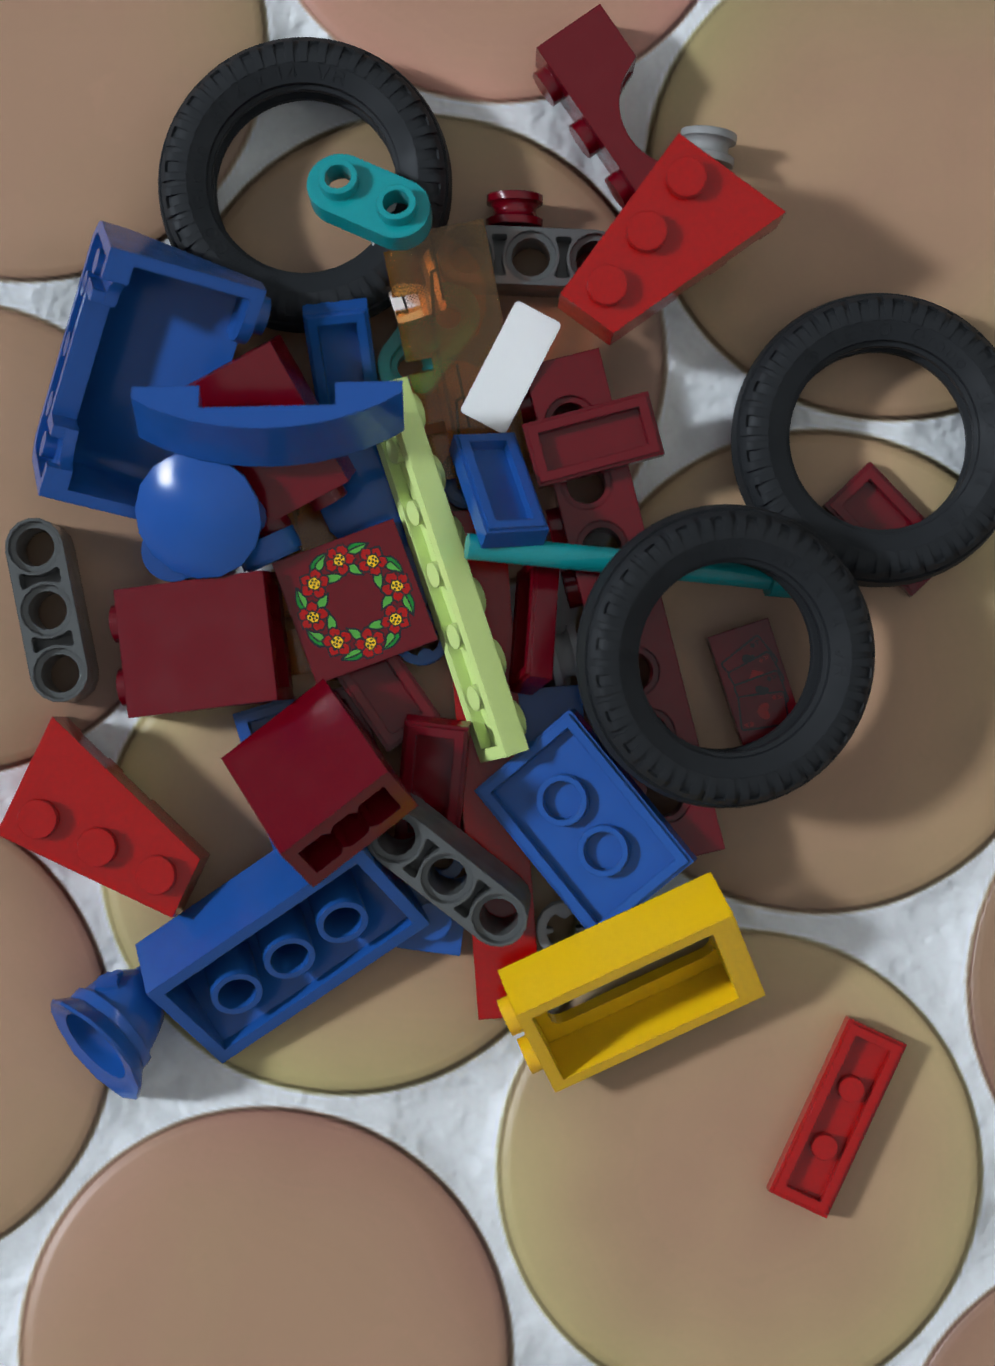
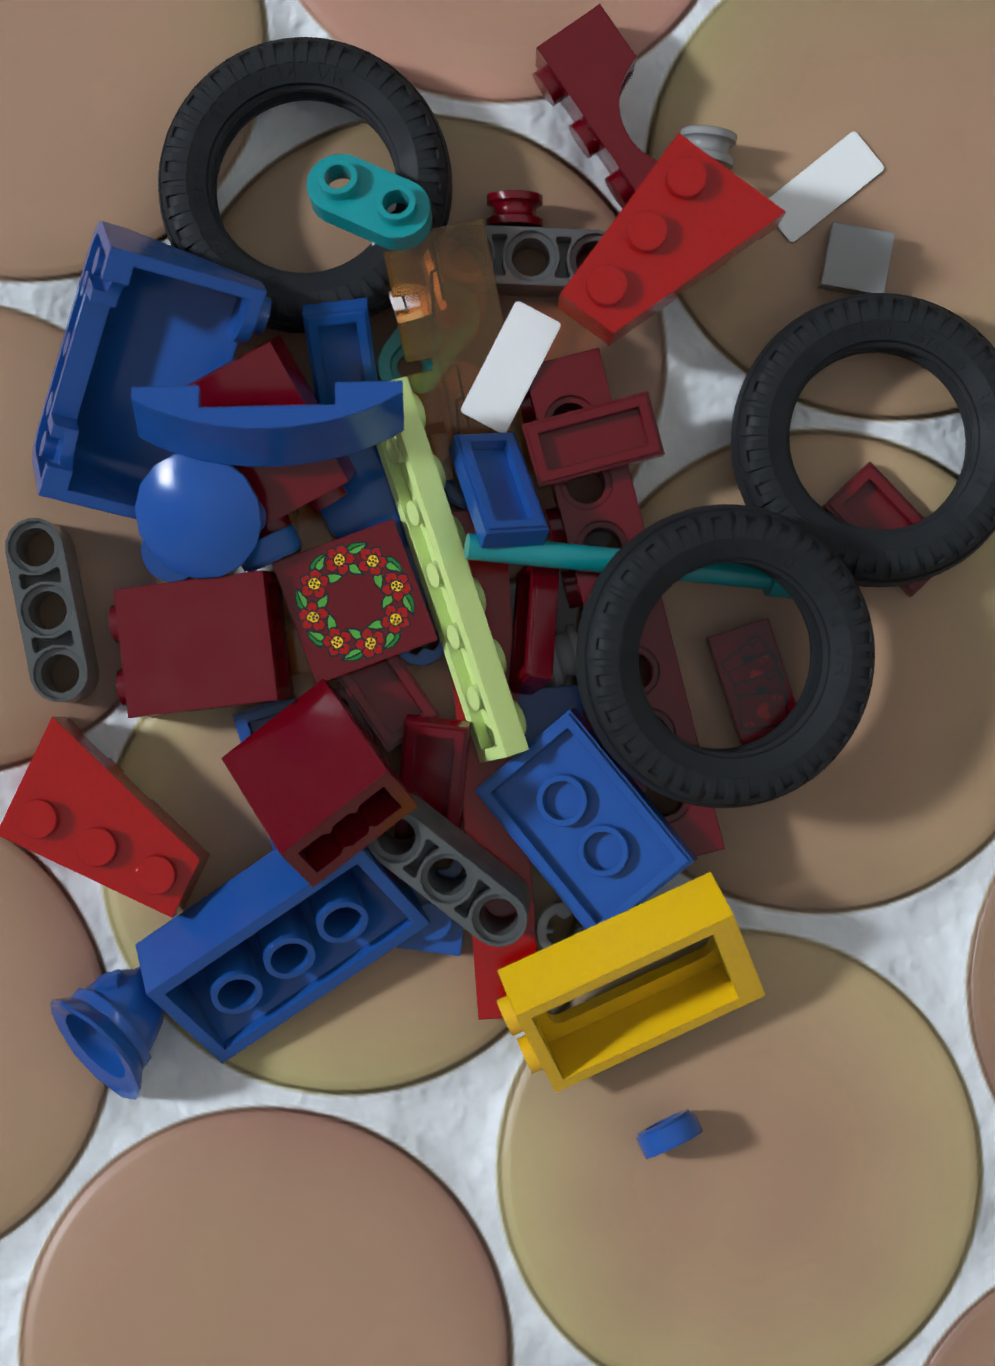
red tile [766,1015,907,1219] -> none
none -> blue tile [636,1109,703,1159]
none -> white sticker [768,131,884,242]
none -> light grey tile [818,222,895,295]

